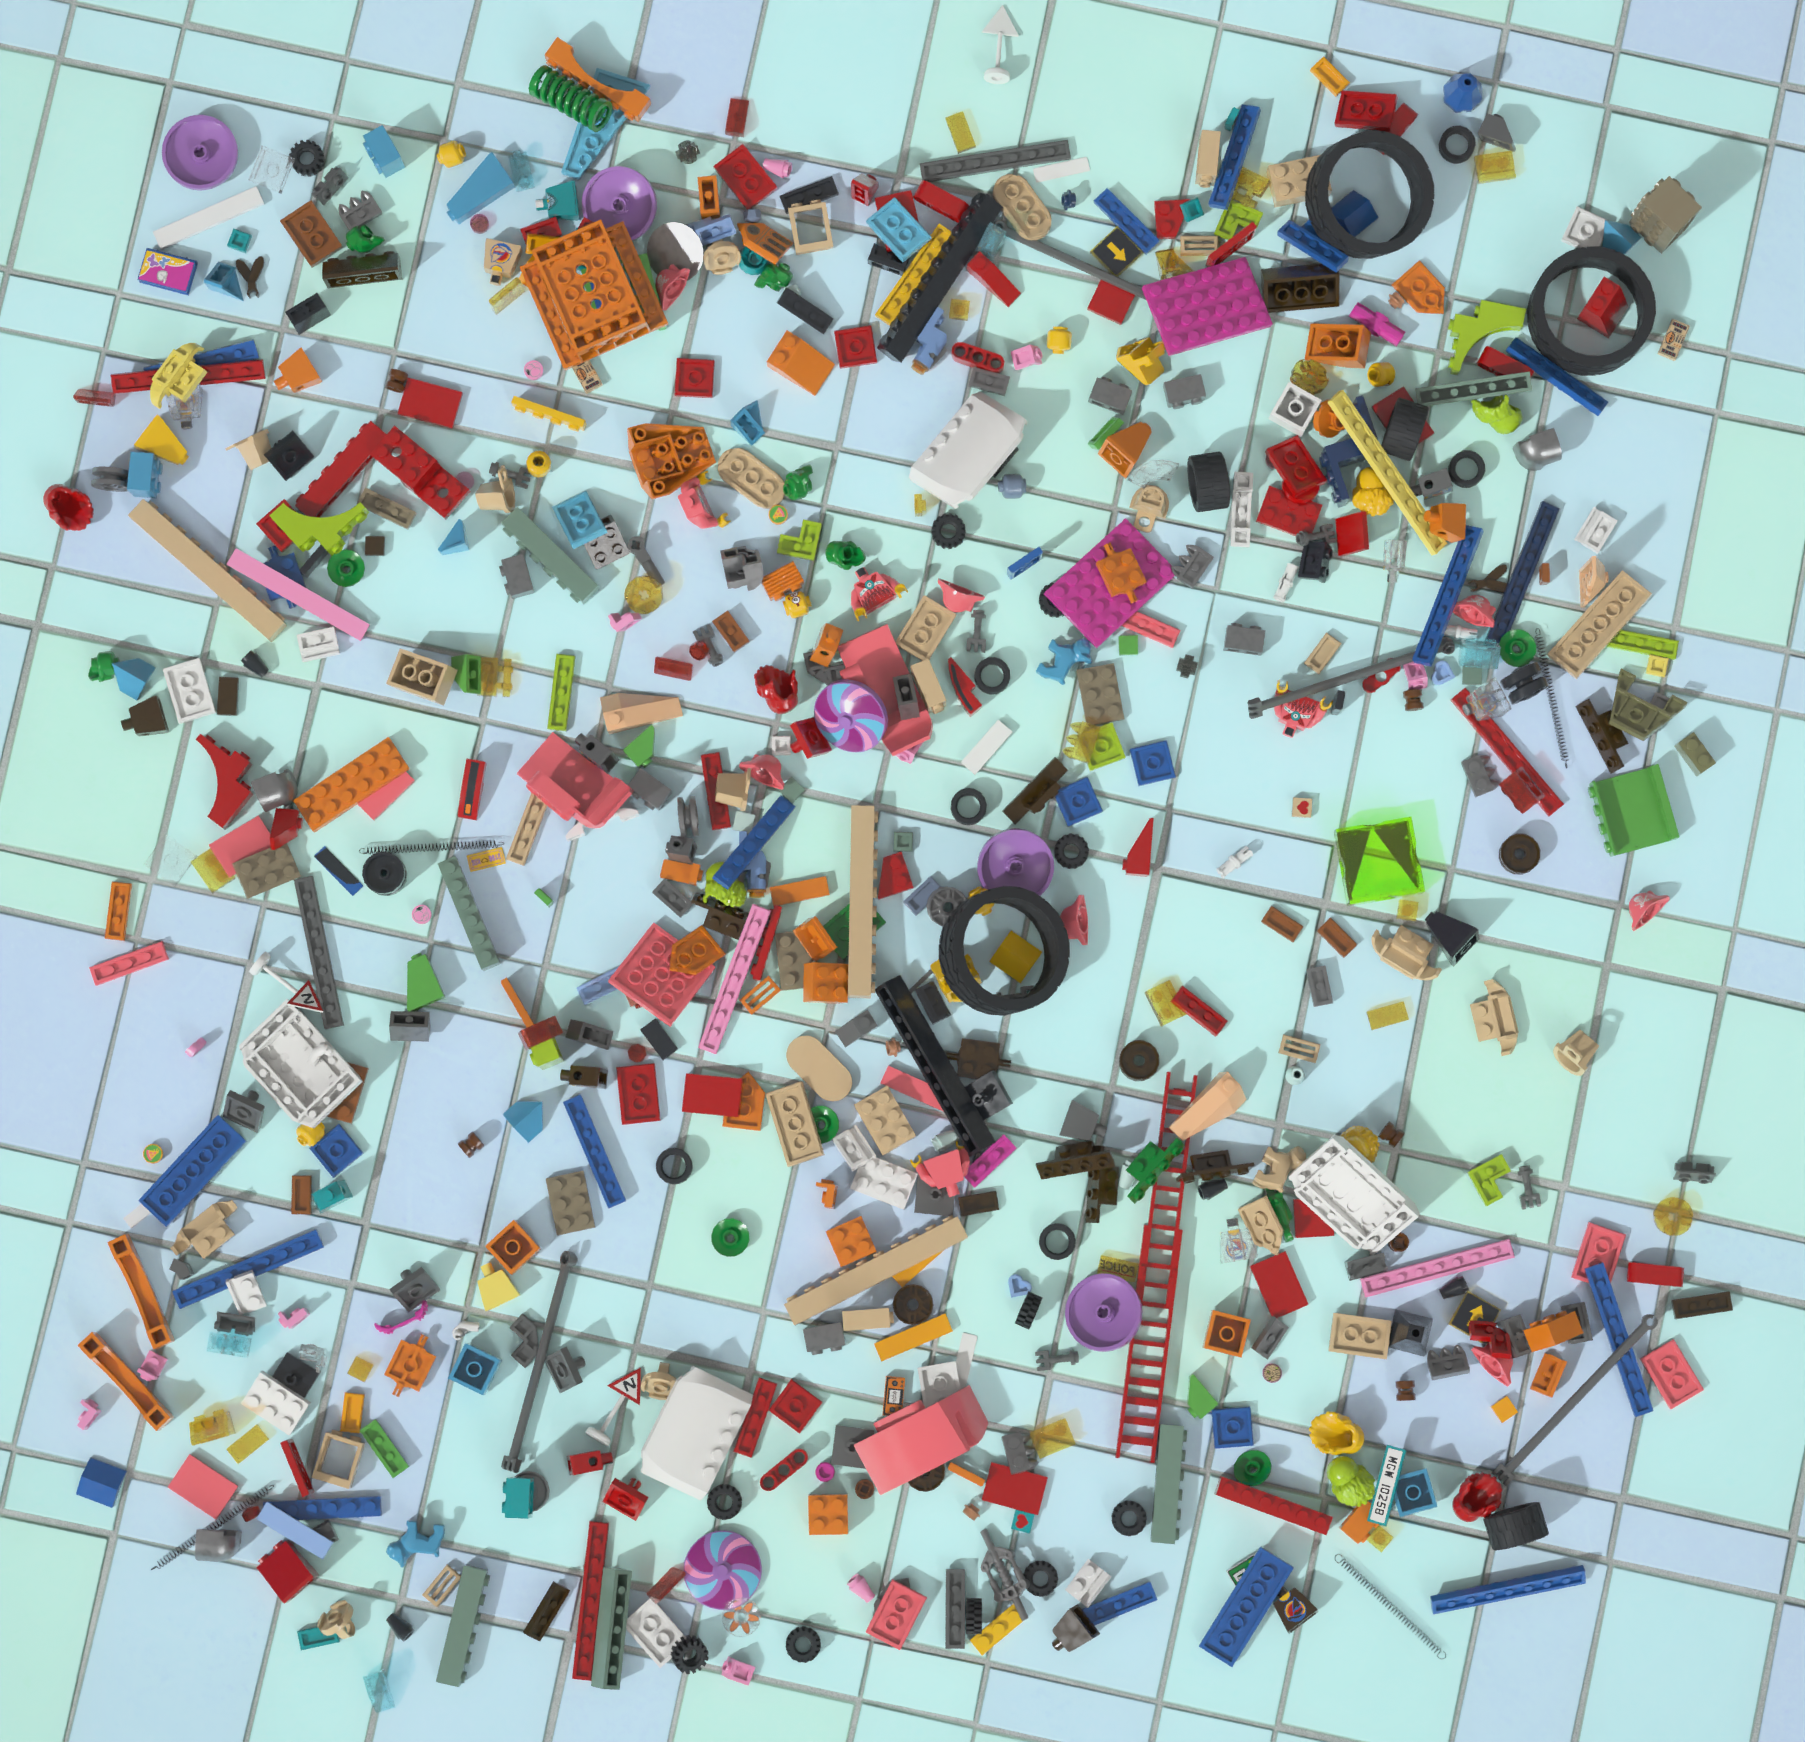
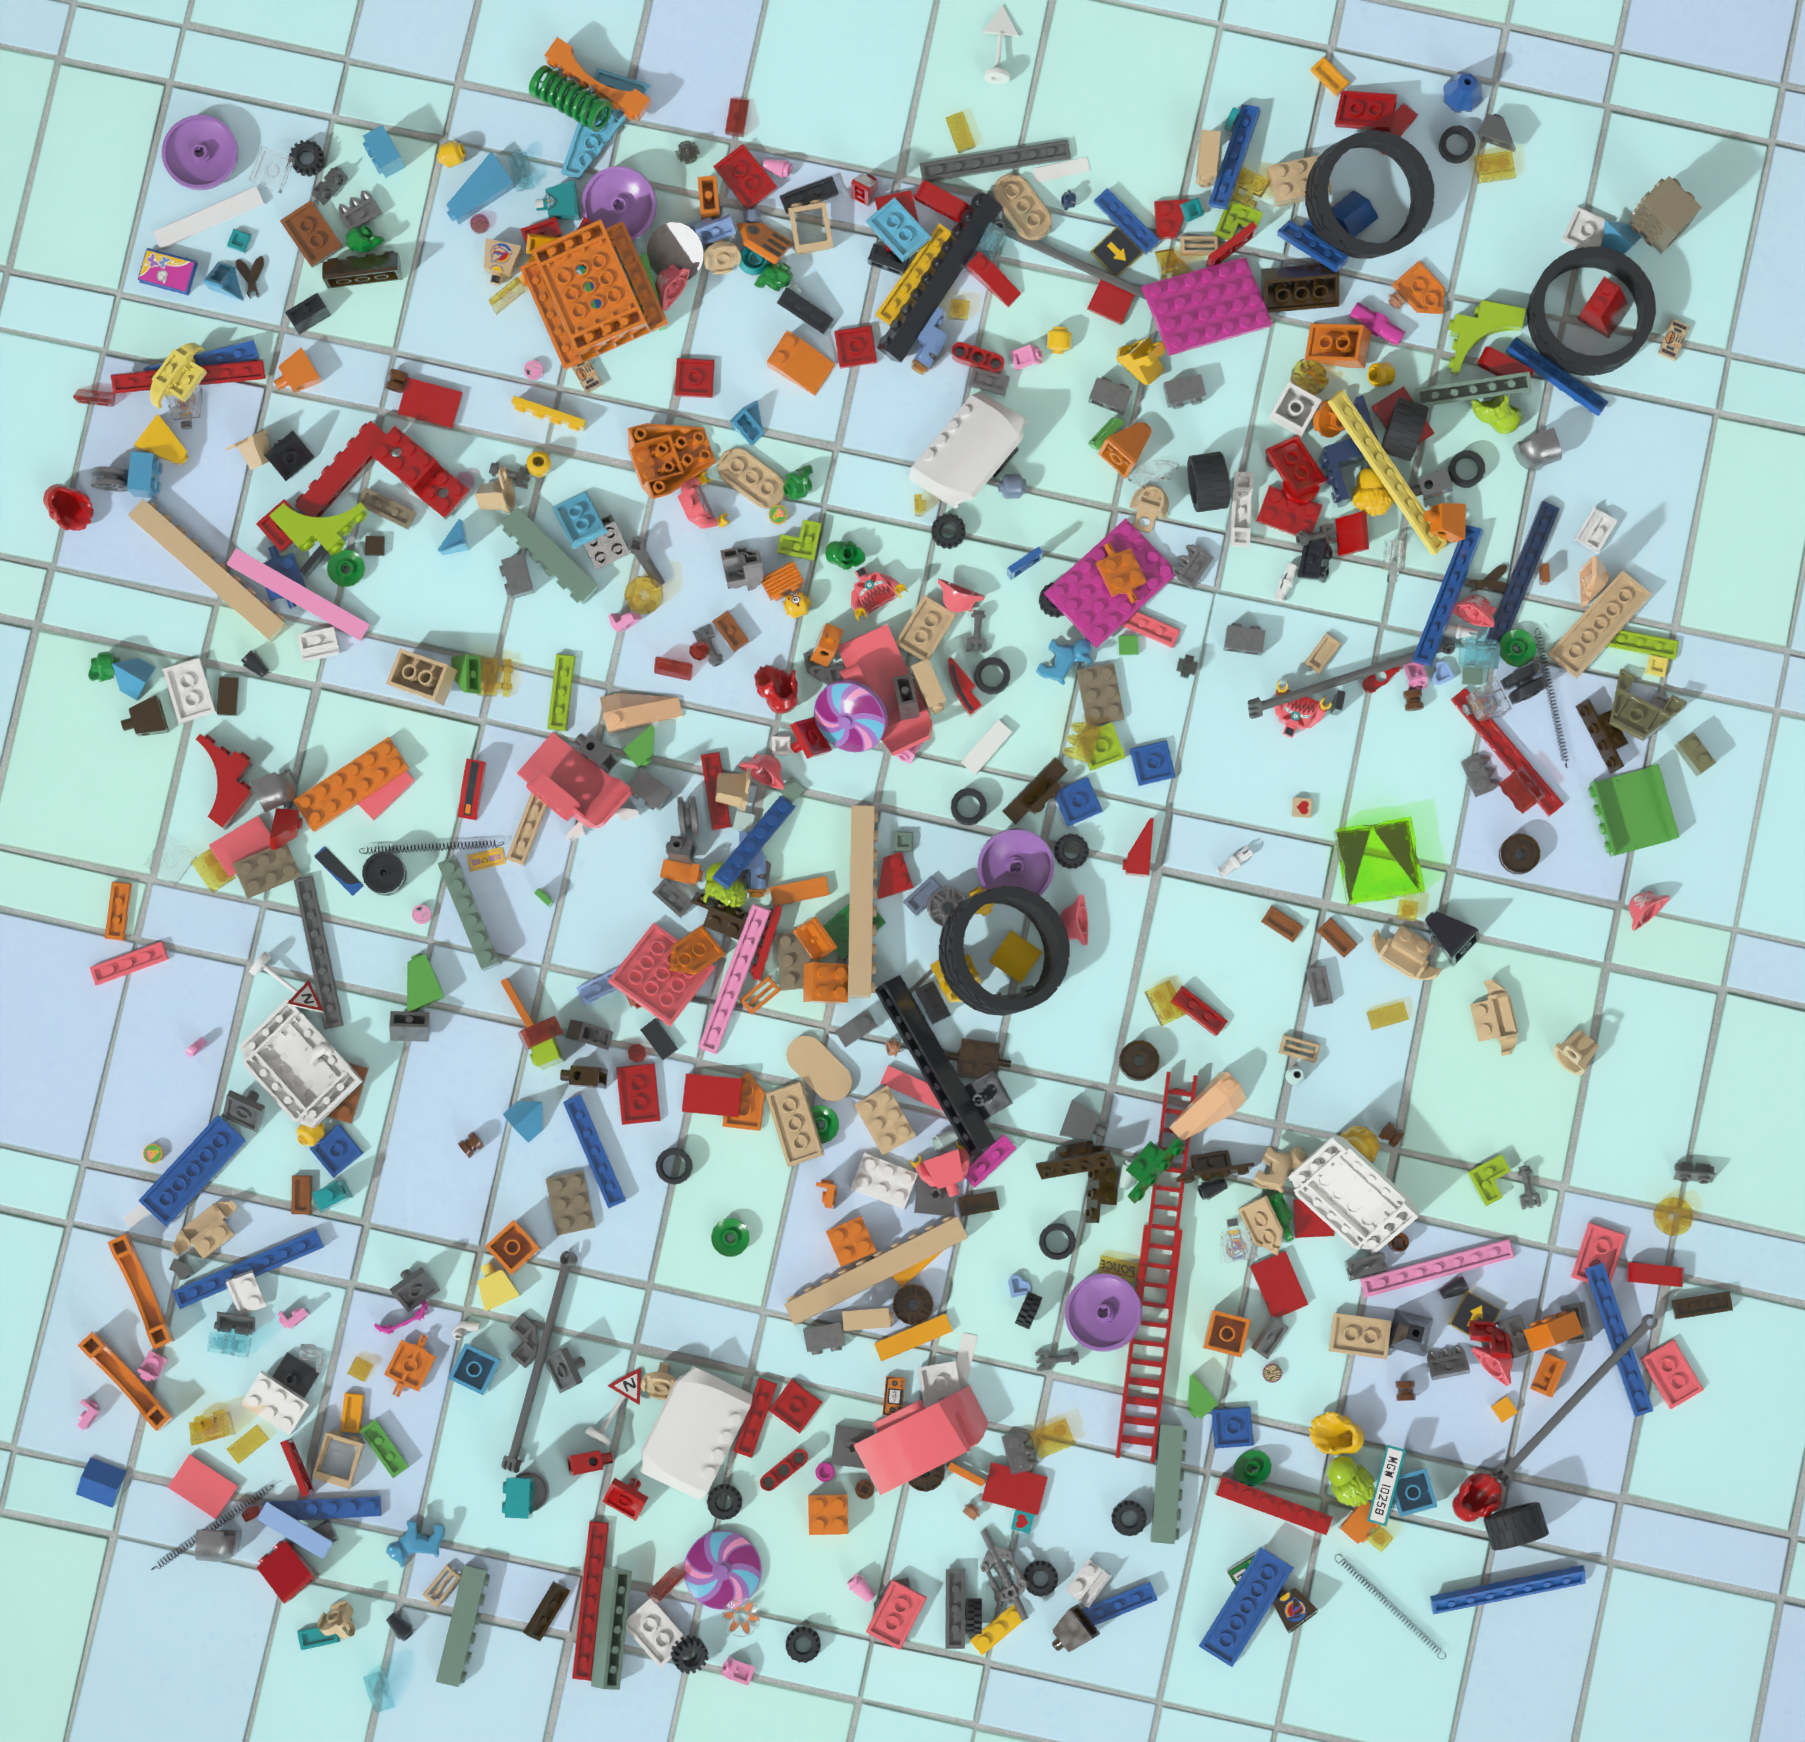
white plate [832,1125,876,1172] -> none

